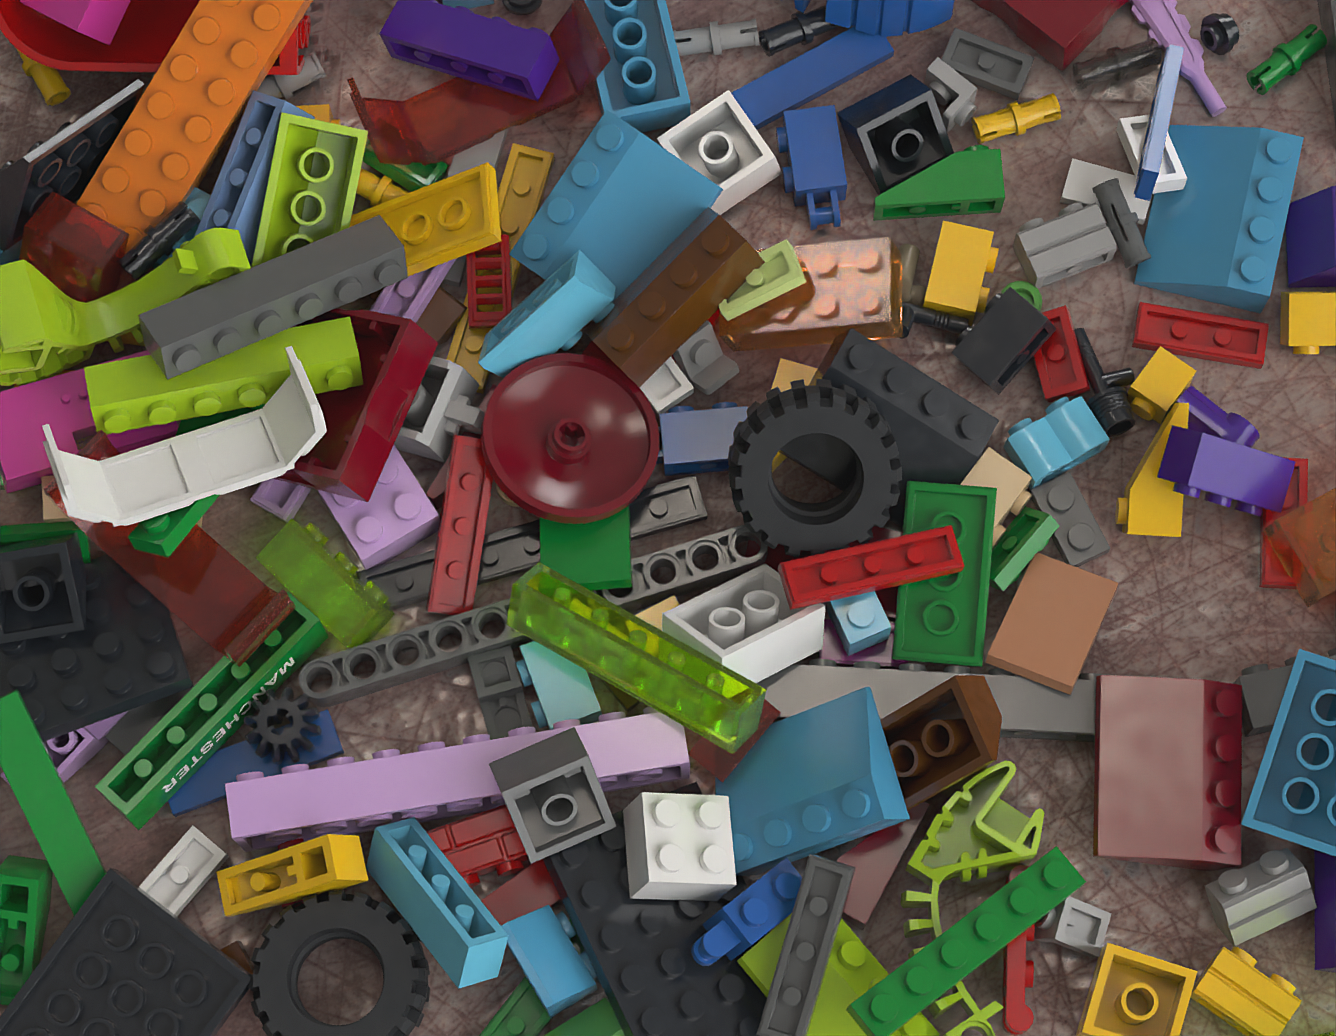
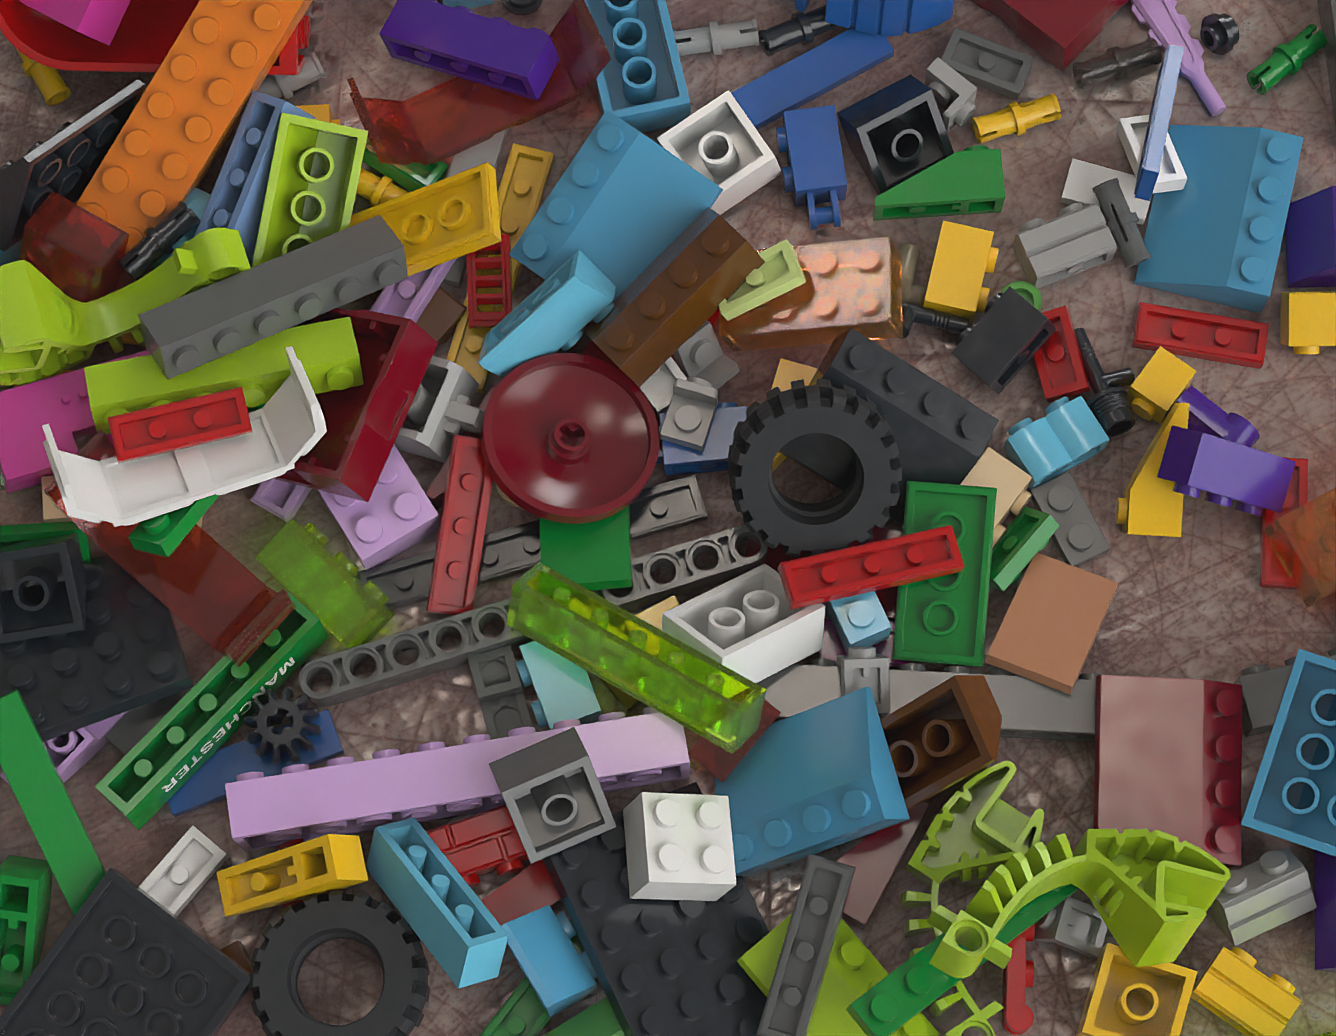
blue brick [691,857,802,966] -> none
none -> red tile [107,387,253,463]
none -> light grey bracket [660,377,718,451]
none -> light grey bracket [836,646,890,713]
none -> lime piece [927,829,1231,978]

